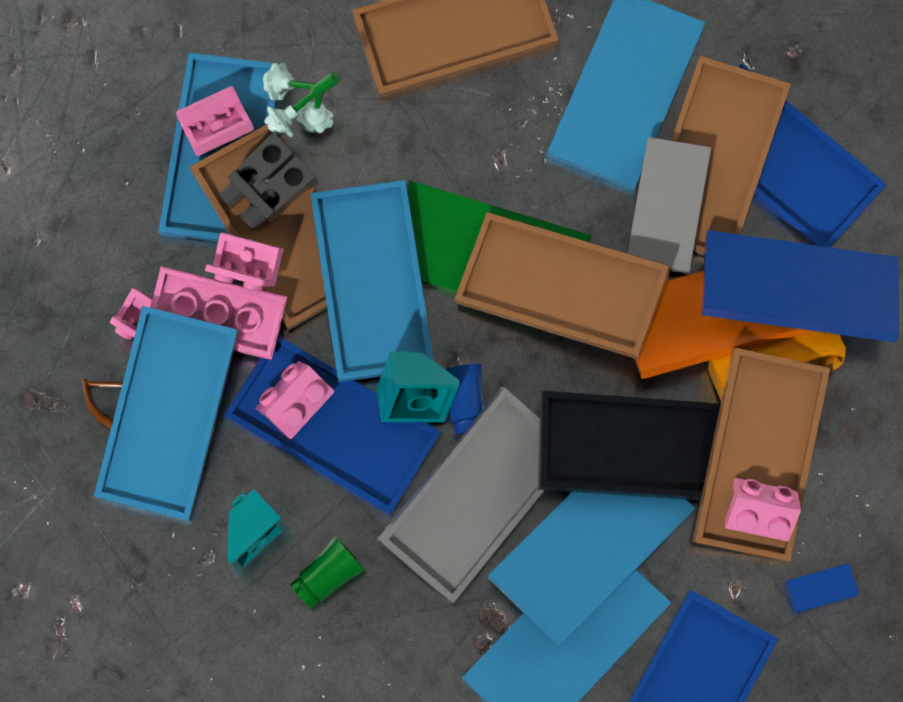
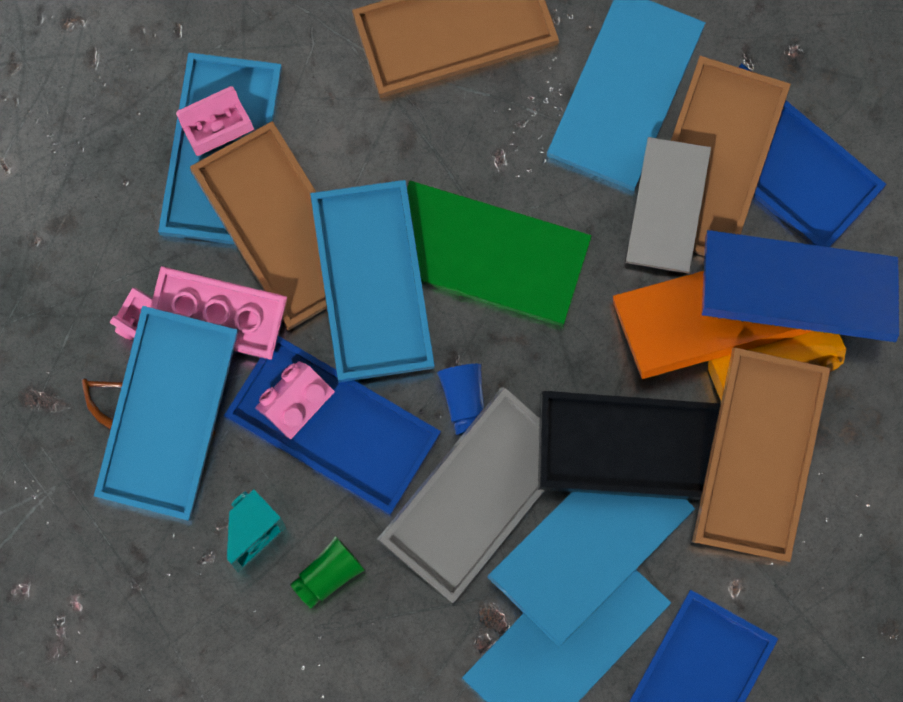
bright pink bracket [205,233,284,291] -> none
dark grey hips [219,132,318,231] -> none
light aqua plant [262,63,341,137] -> none
teal slope [376,351,460,422] -> none
medium nougat tile [454,212,670,360] -> none
bright pink bracket [724,478,801,542] -> none
blue tile [785,563,859,614] -> none

